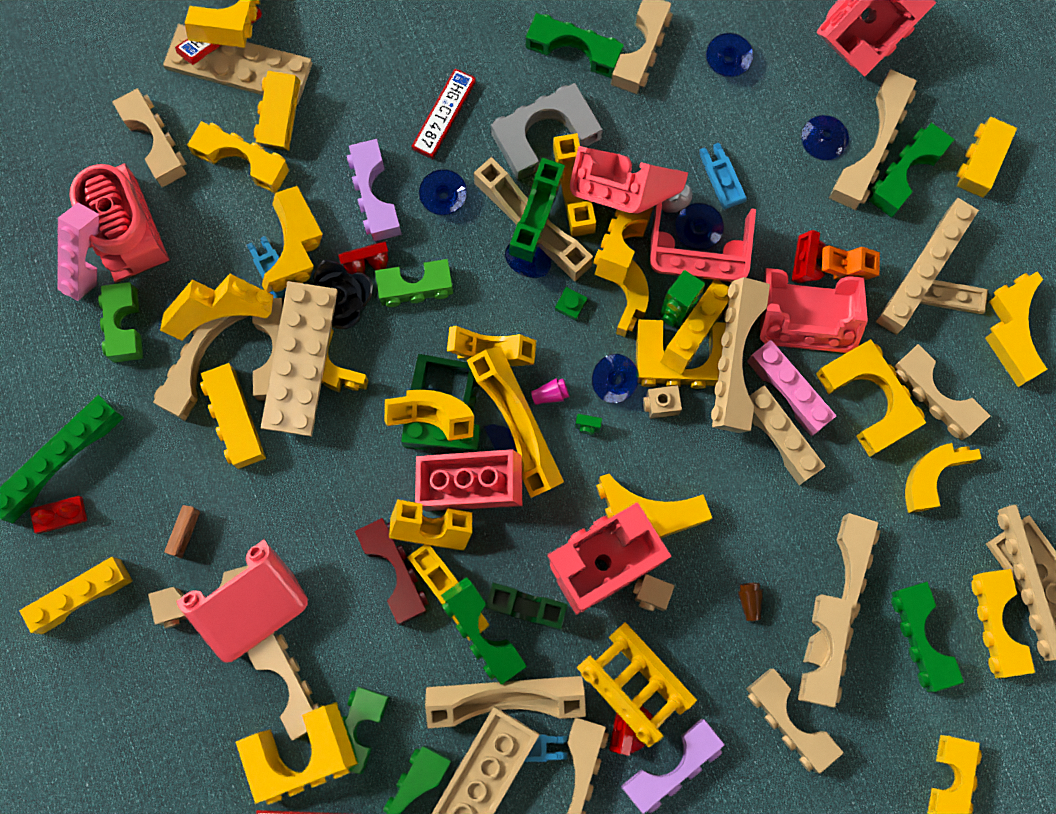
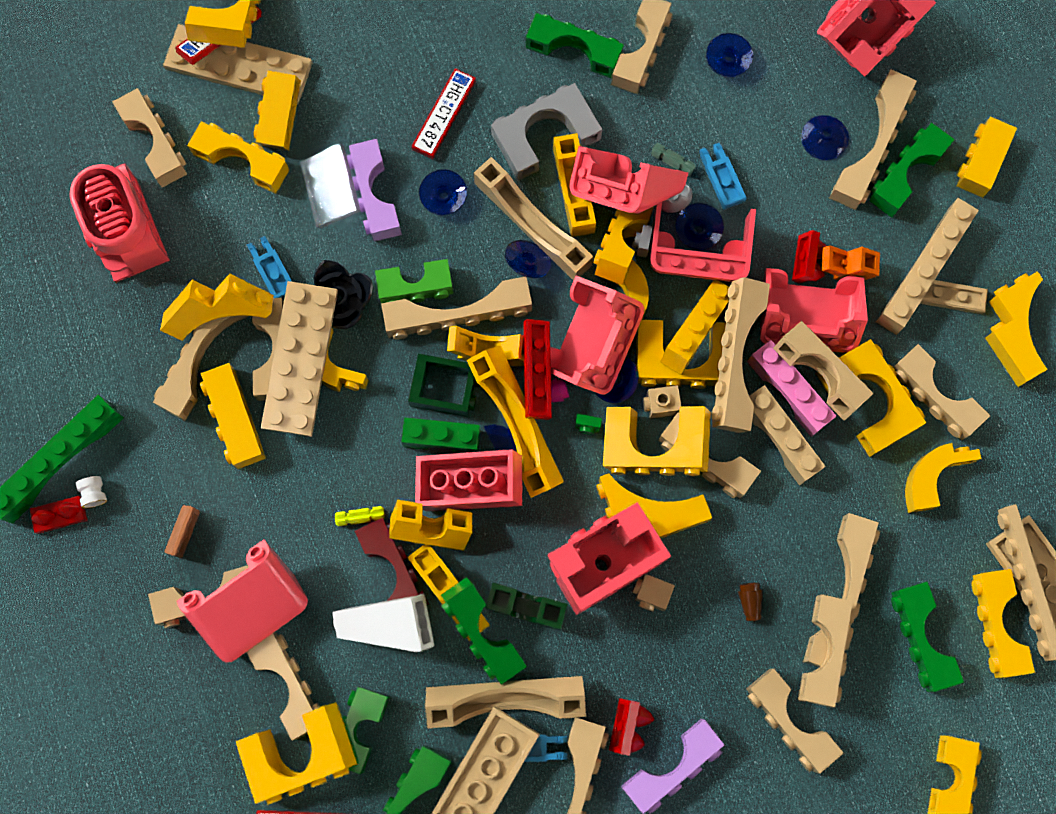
yellow arch [19,557,133,634] -> none
bright pink arch [58,203,99,301] -> none
bright green arch [98,282,143,363] -> none
yellow arch [262,186,323,292] -> none
red tile [338,241,388,274] -> none
yellow arch [384,390,474,441] -> none
green arch [509,158,565,263] -> none
green plate [555,287,588,321] -> none
yellow fence [576,622,697,747] -> none
green arch [660,269,705,329] -> none
none -> white wheel [76,476,107,508]
none -> clear tile [300,144,361,229]
none -> white slope [332,594,434,652]
none -> neon yellow axle [335,506,385,526]
none -> tan arch [381,277,532,340]
none -> red tile [523,319,552,420]
none -> coral windscreen [550,276,644,395]
none -> yellow arch [603,406,711,476]
none -> light grey plate [631,225,653,258]
none -> sand green axle [651,143,696,176]
none -> tan arch [658,412,761,499]
none -> tan arch [773,321,874,420]

